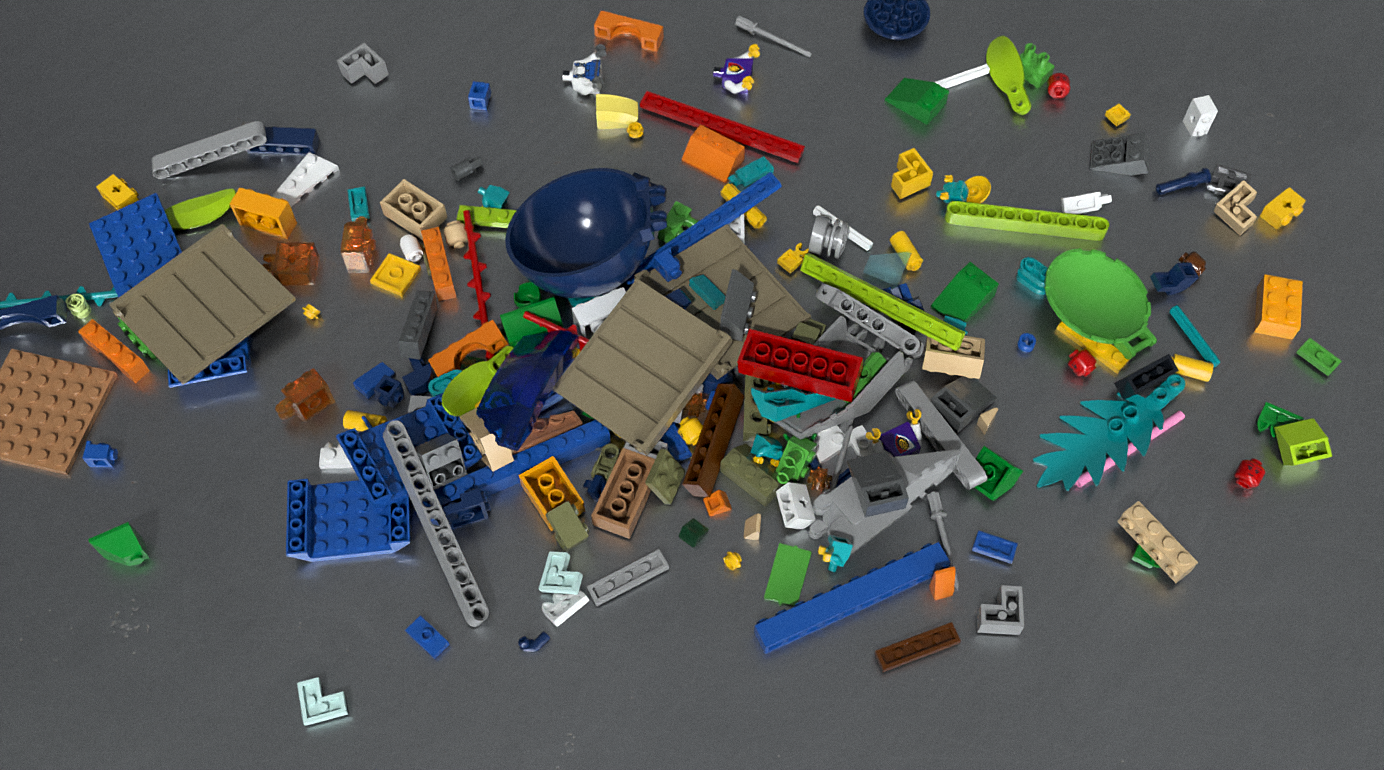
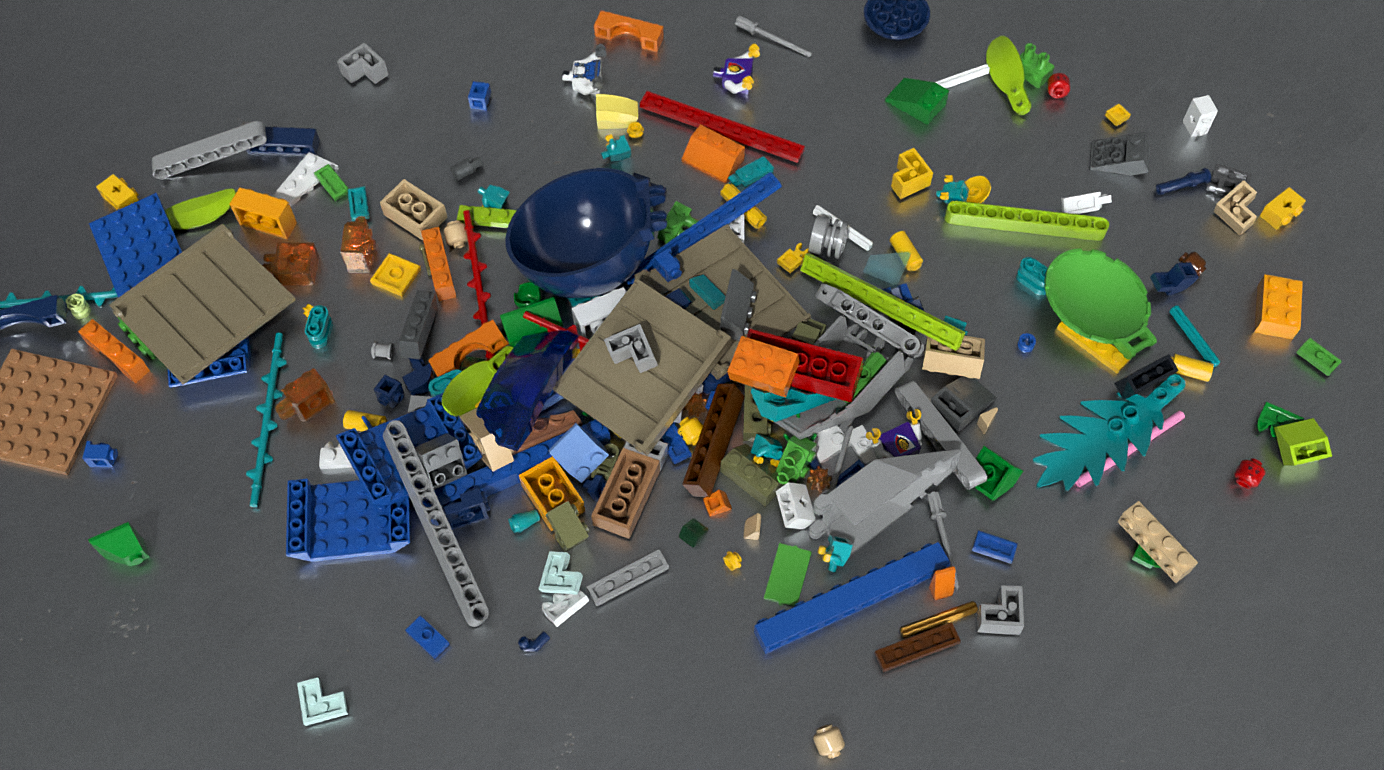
blue slope [353,362,396,399] -> none
white brick [400,234,423,262] -> none
olive plate [645,449,686,505] -> none
dark grey slope [847,451,909,518] -> none
green slope [931,262,999,322] -> none
red head [1068,349,1097,377] -> none
none -> teal plant [246,333,287,507]
none -> teal brick [305,305,333,349]
none -> bright green plate [314,164,349,201]
none -> light grey bush [371,341,395,360]
none -> teal cone [508,510,540,533]
none -> medium blue slope [548,423,609,483]
none -> teal piece [601,134,631,161]
none -> light grey brick [604,324,658,373]
none -> orange brick [727,336,800,398]
none -> tan head [813,724,845,759]
none -> pearl gold axle [899,601,978,638]

